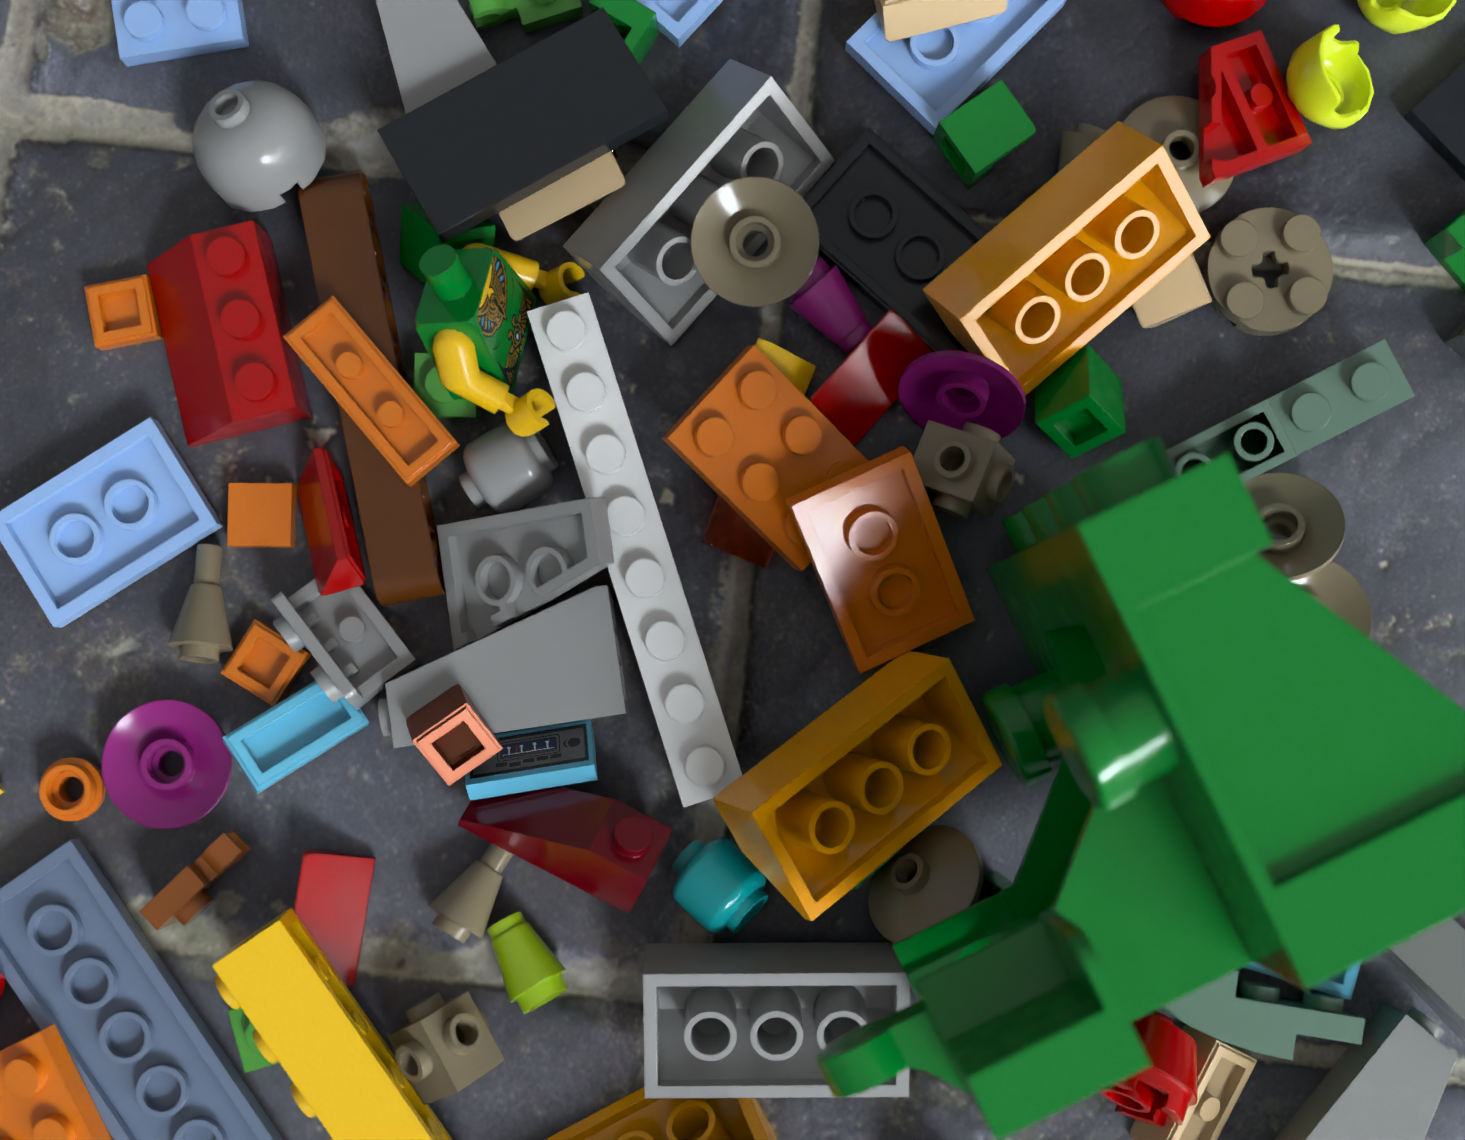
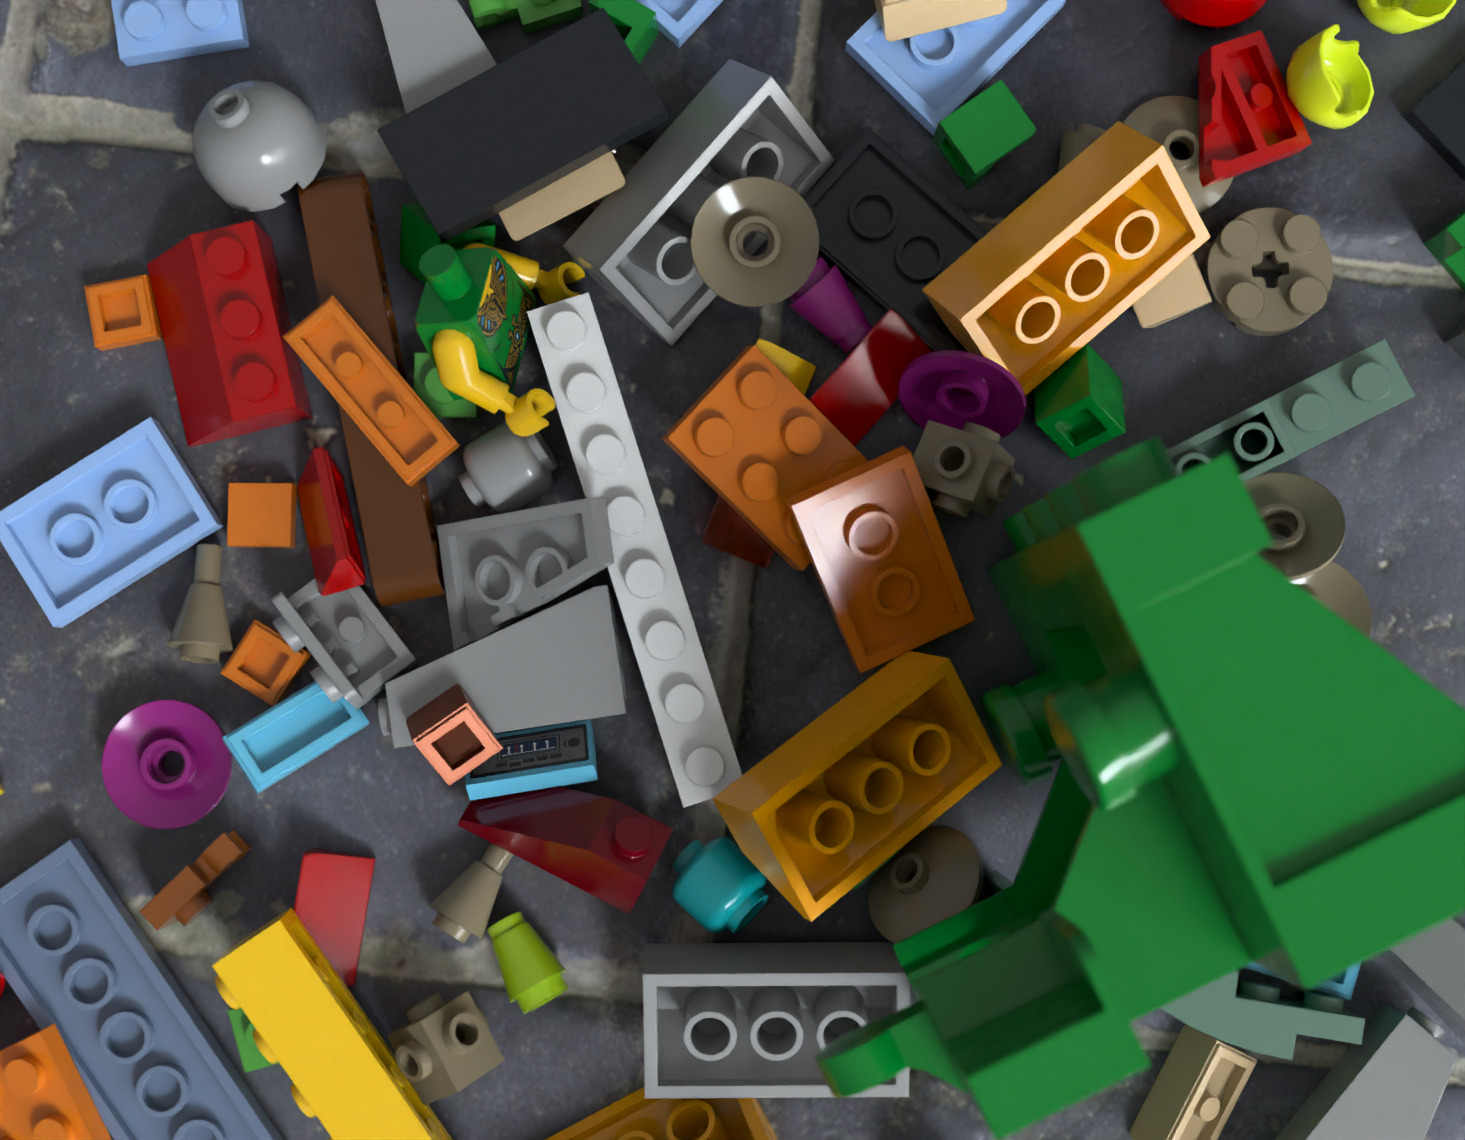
orange plate [39,757,106,822] -> none
red cone [1099,1011,1198,1127] -> none

